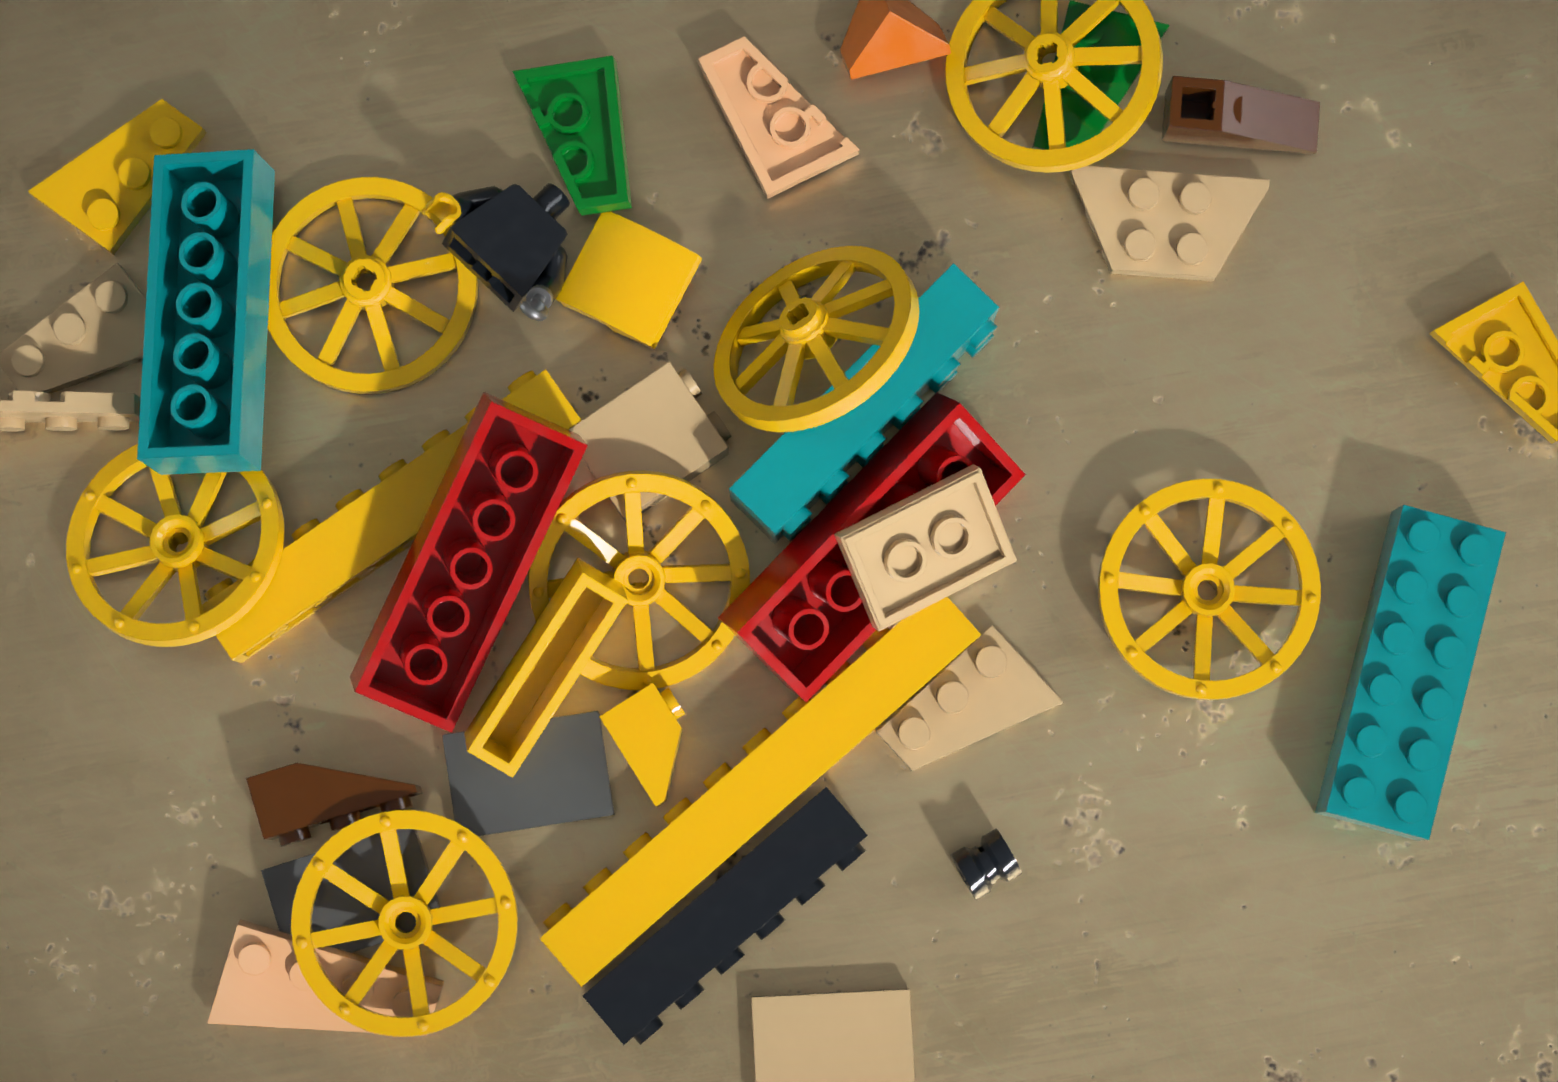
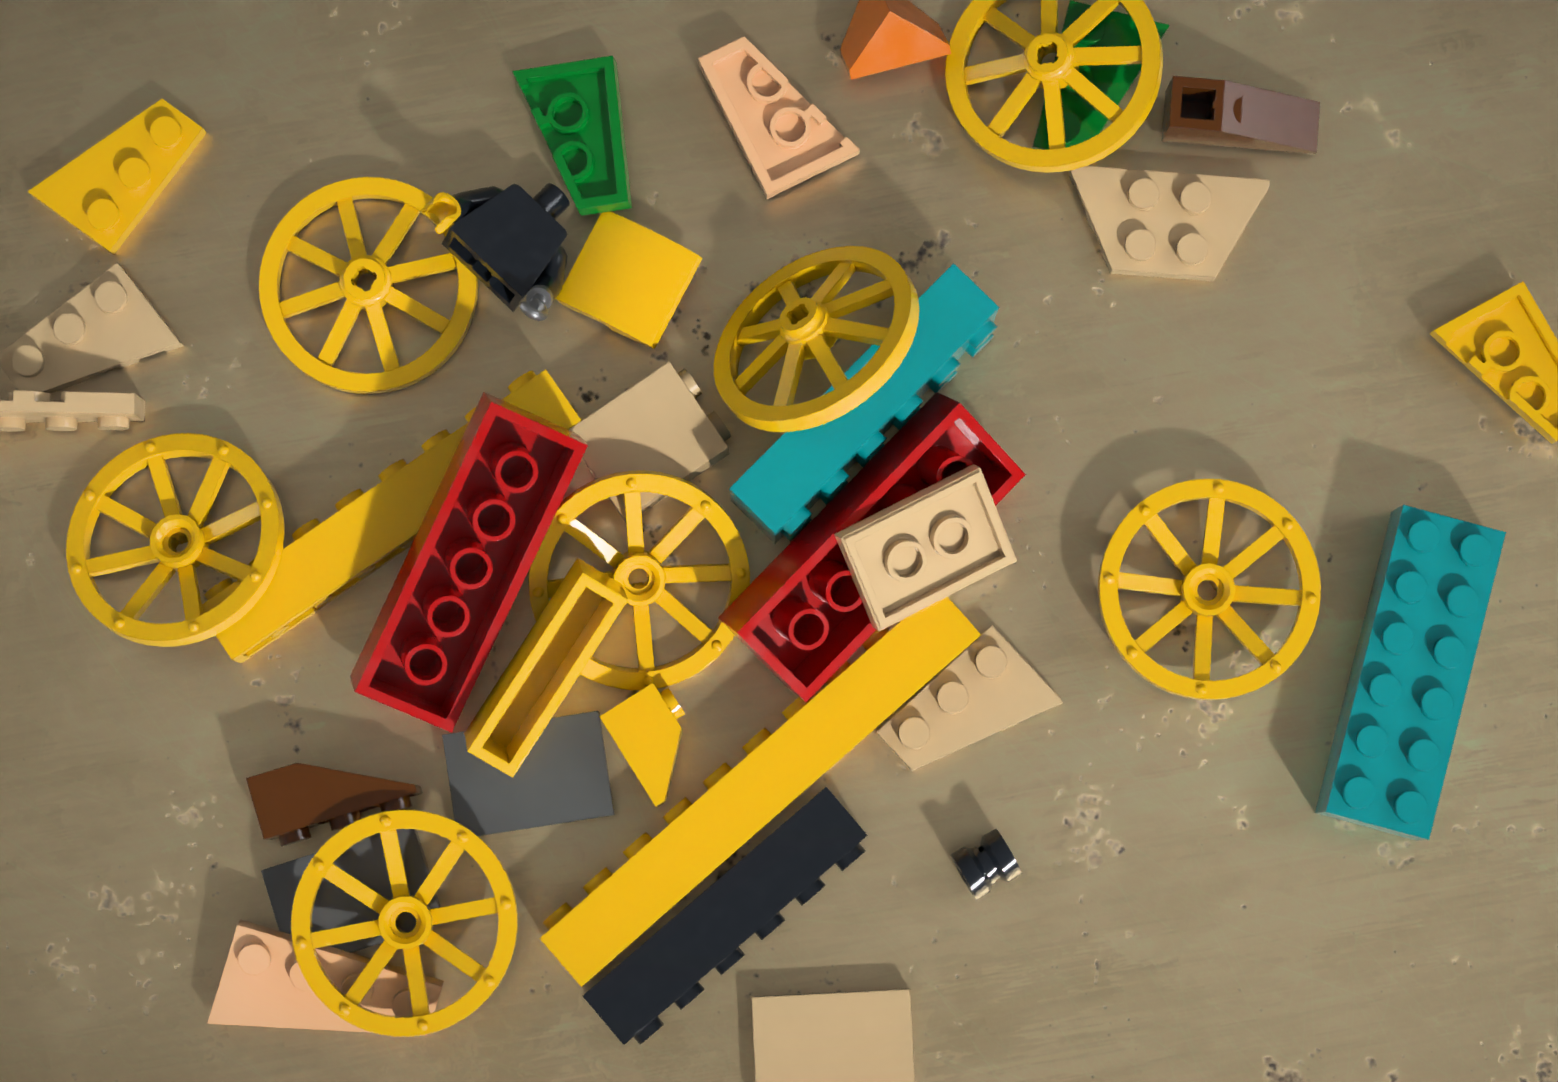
teal brick [137,149,275,475] -> none

